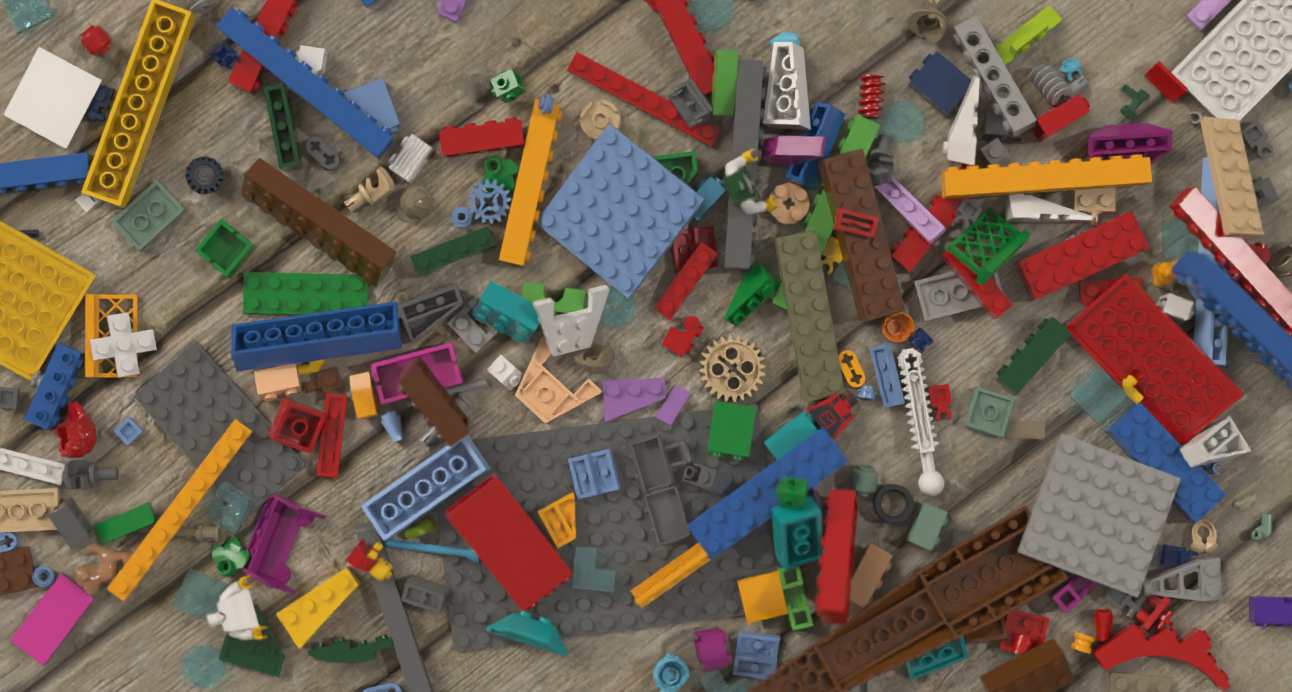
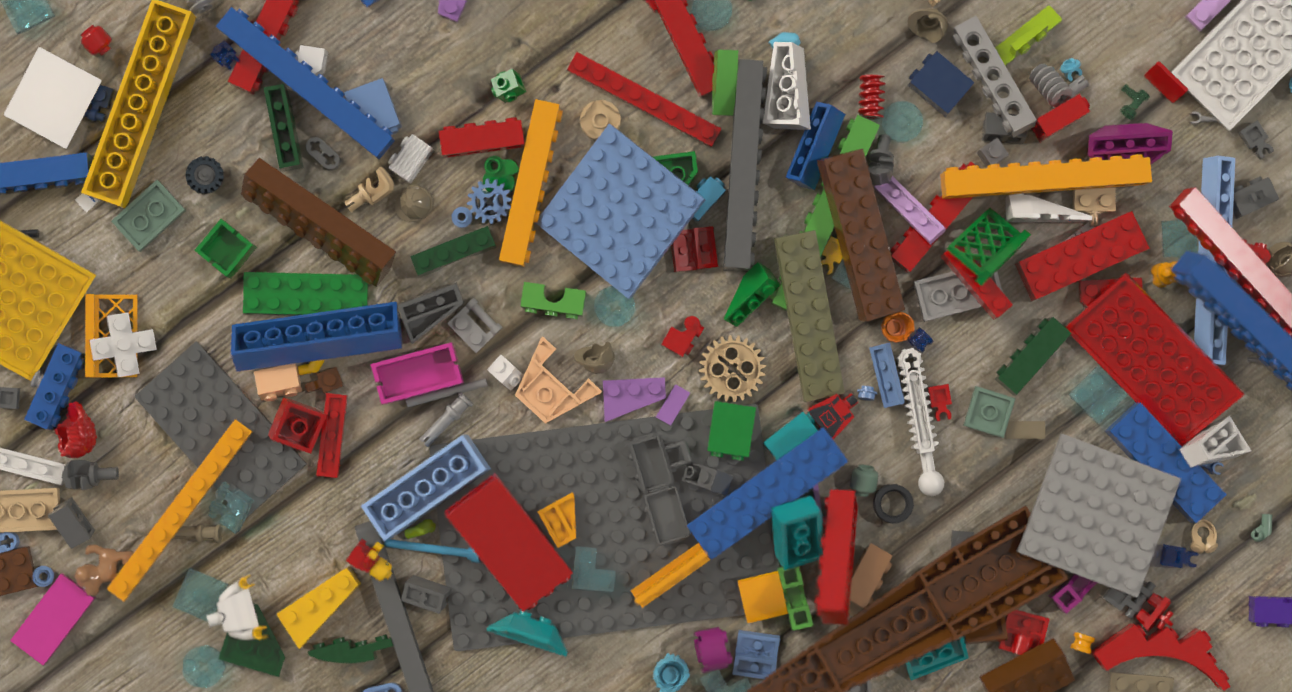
green slope [94,503,158,545] -> none
medium blue plate [114,416,145,446] -> none
green plate [212,536,249,577] -> none
magenta windscreen [241,493,326,595] -> none
light orange slope [350,372,378,419] -> none
light blue cone [381,410,404,442] -> none
reddish brown brick [398,356,470,447] -> none
teal brick [472,280,539,345] -> none
white wing [533,285,609,356] -> none
medium blue plate [538,94,555,114] -> none
medium blue slope [568,449,621,499] -> none
red plate [653,241,719,320] -> none
dark grey hinge [668,78,713,129] -> none
torso [722,149,780,214] -> none
slope [761,136,826,168] -> none
light nougat plate [769,183,809,225] -> none
green brick [776,477,808,510] -> none
red tile [833,208,879,238] -> none
light orange beam [838,350,865,388] -> none
sand green brick [906,502,949,551] -> none
white wedge [943,76,980,165] -> none
dark grey plate [951,197,983,233] -> none
red cone [1093,609,1114,641] -> none
yellow arm [1122,375,1144,404] -> none
light grey plate [1140,557,1222,601] -> none
white brick [1157,293,1194,323] -> none
tan plate [1200,117,1264,238] -> none

